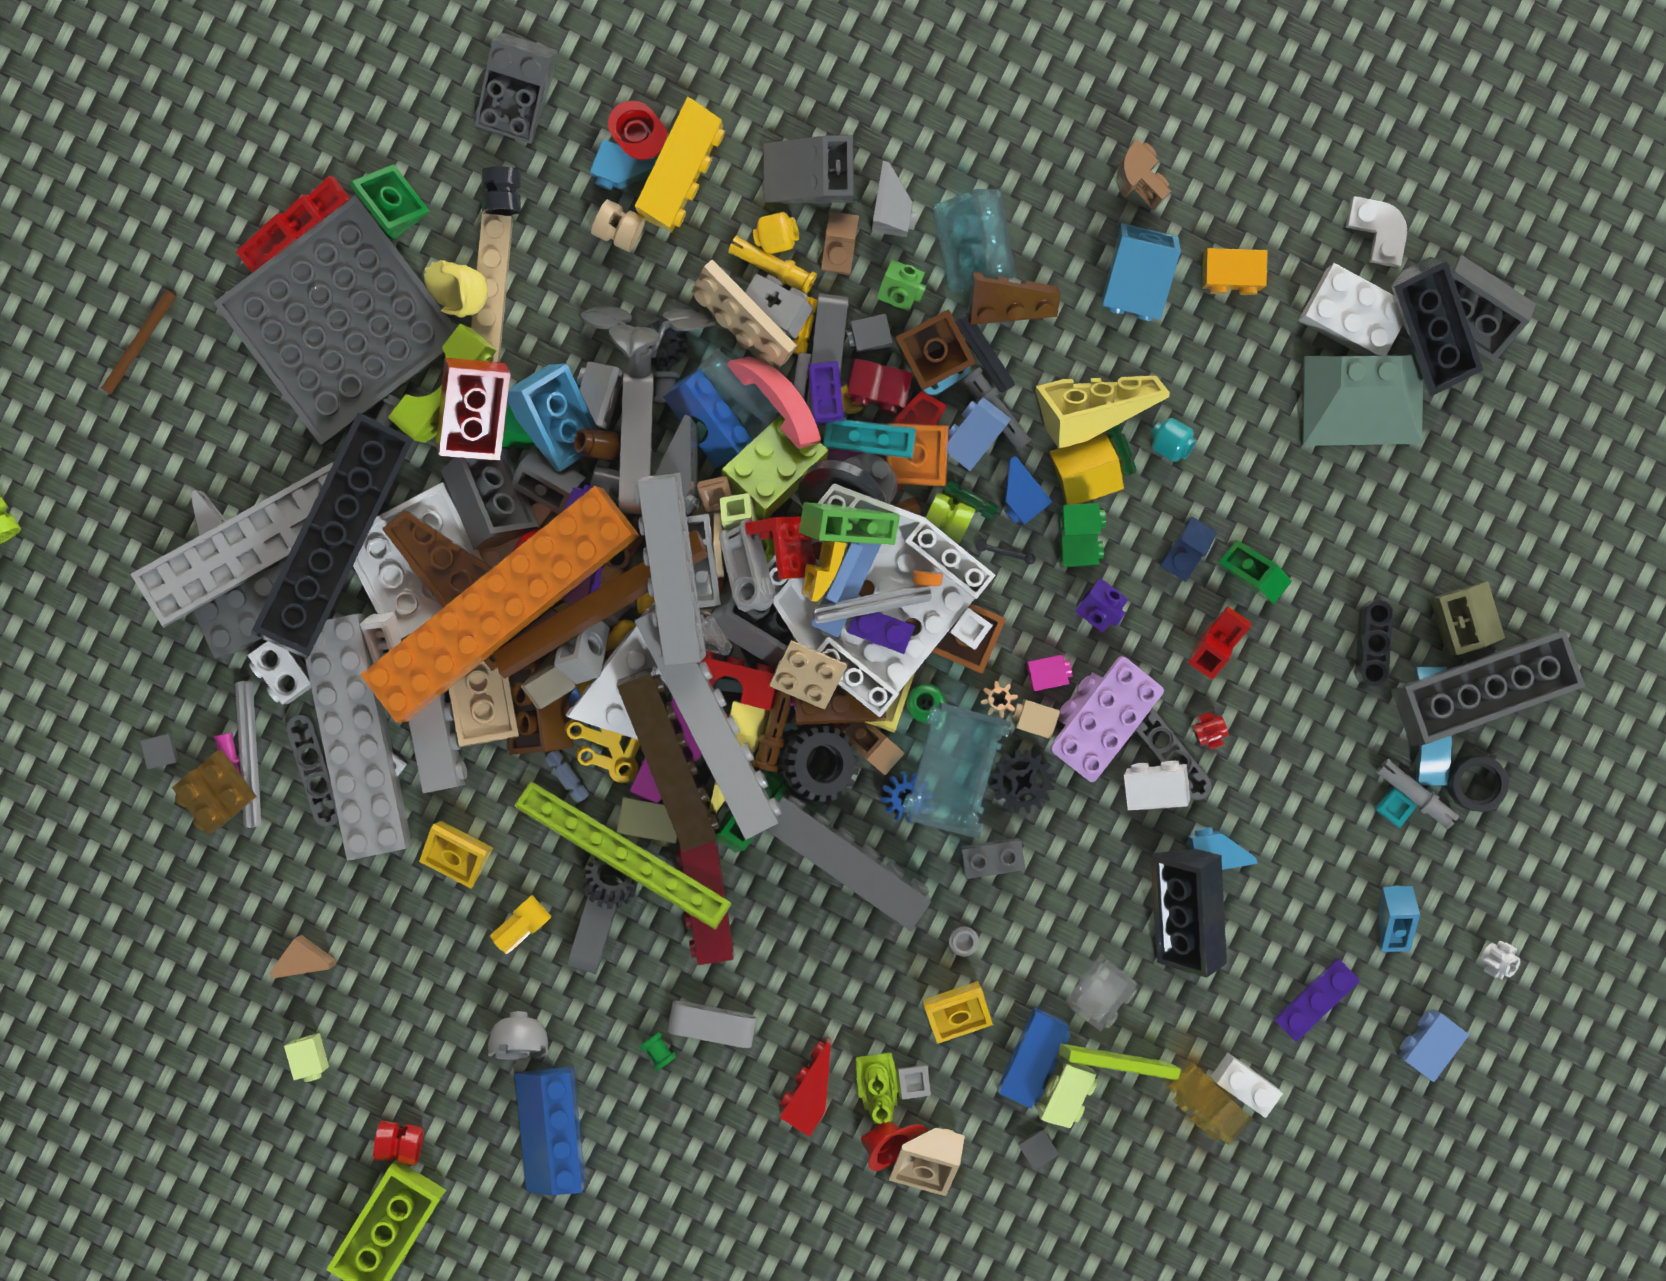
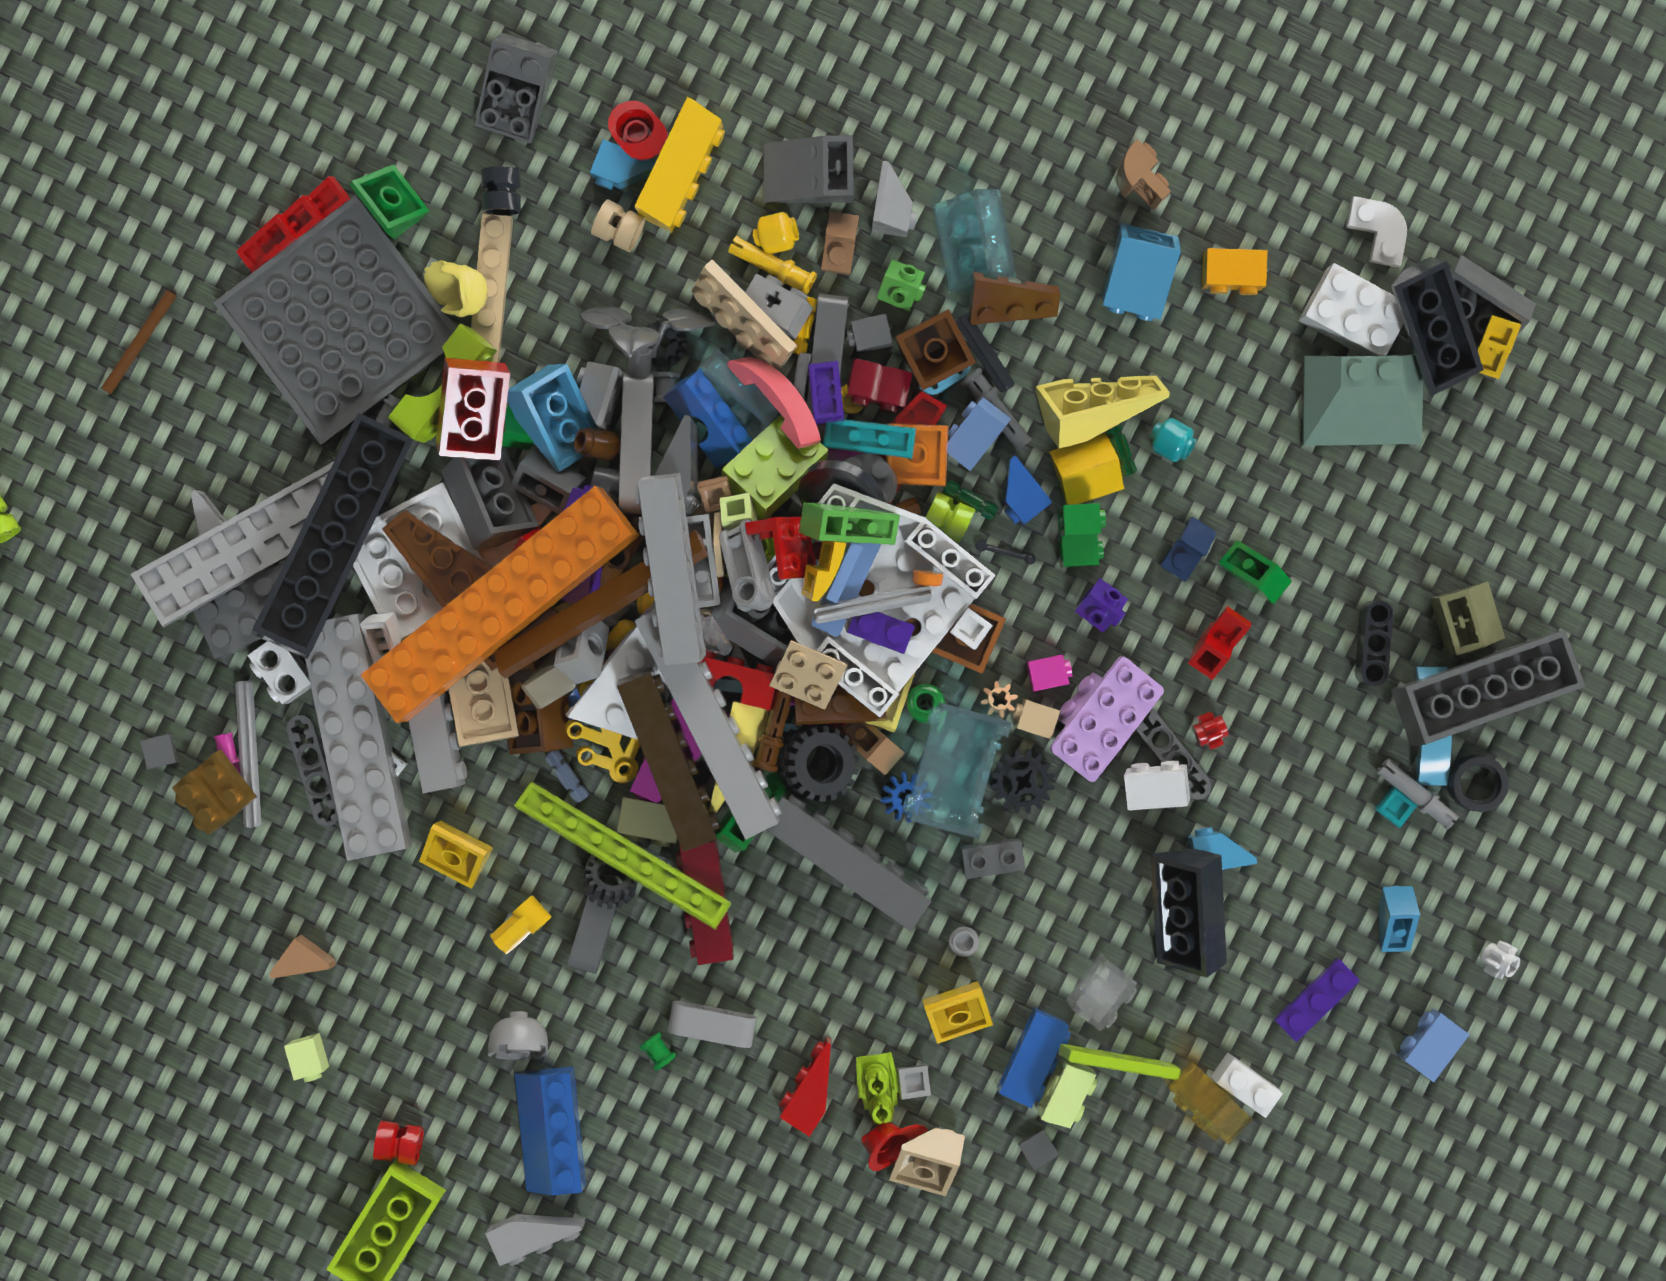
none -> light grey slope [485,1214,585,1266]
none -> yellow slope [1477,315,1521,379]

